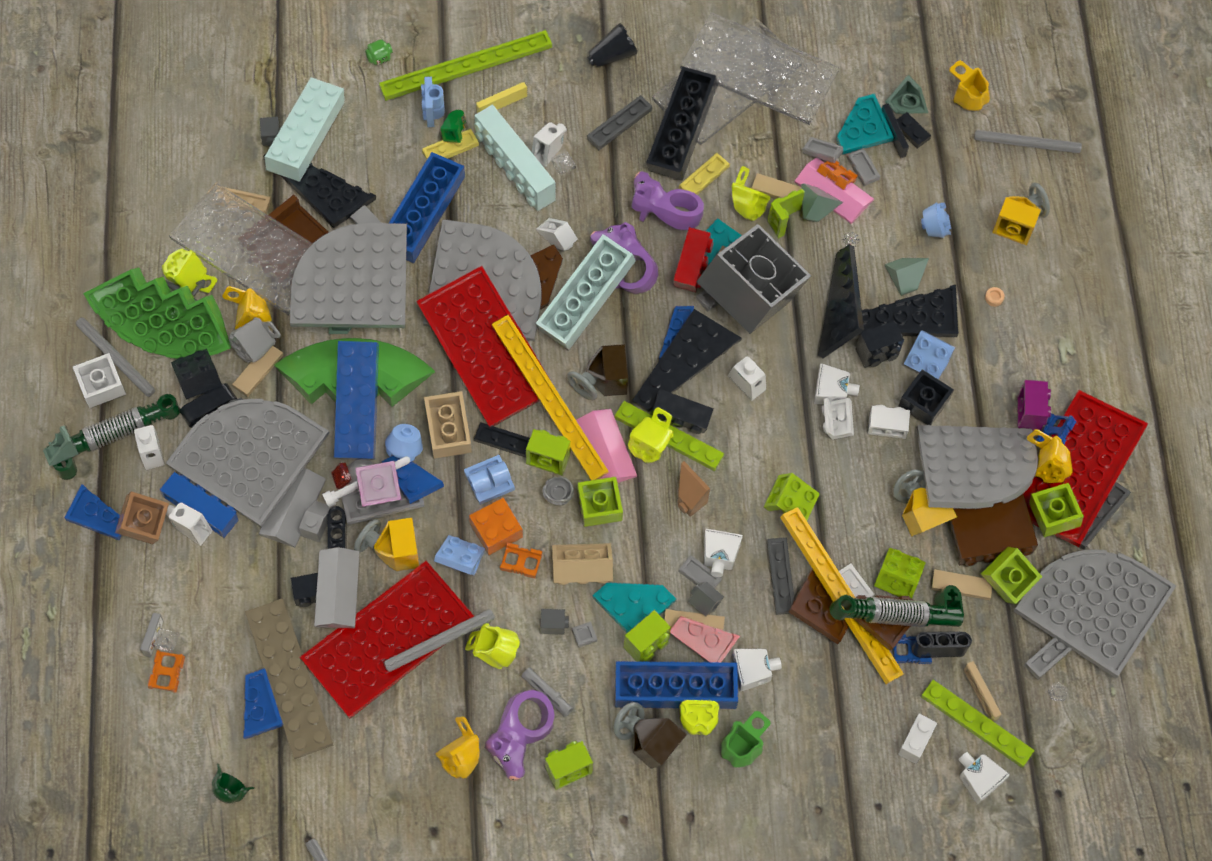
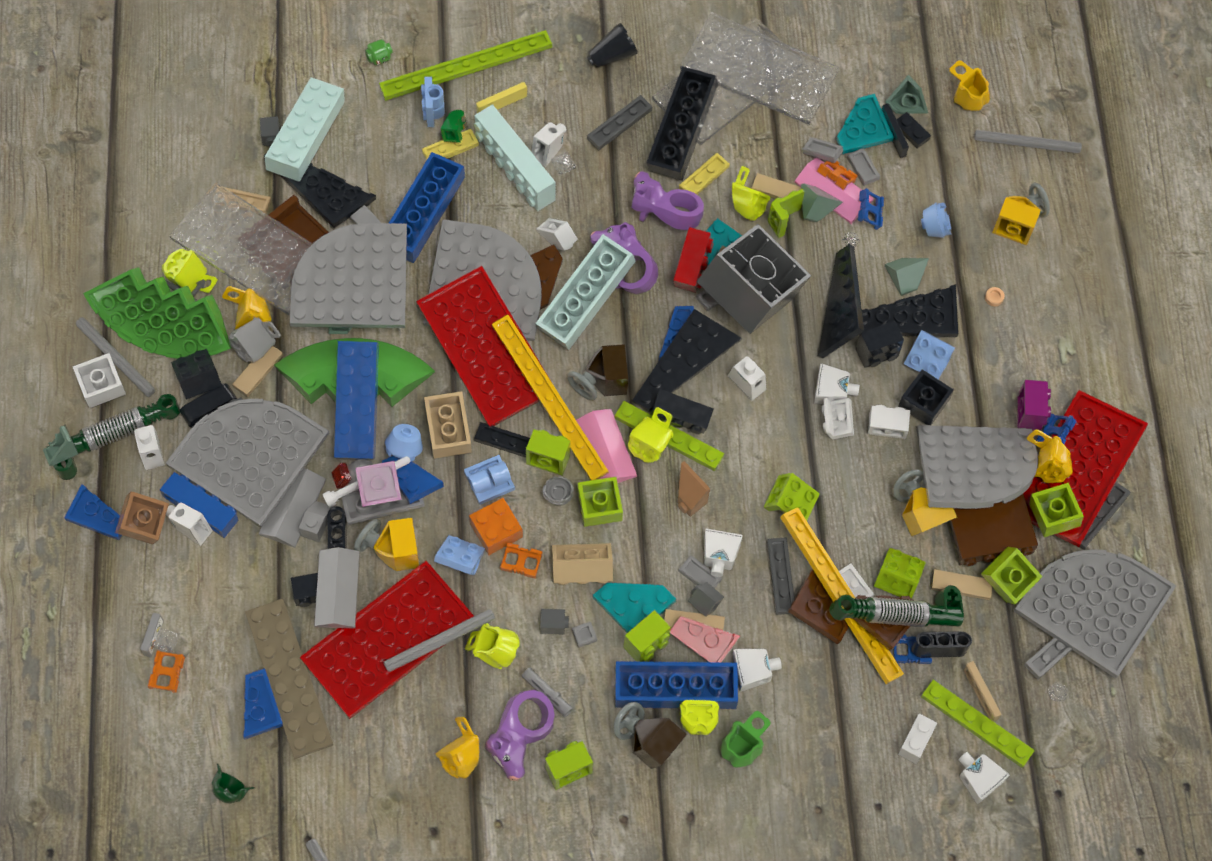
none -> blue piece [858,188,884,230]

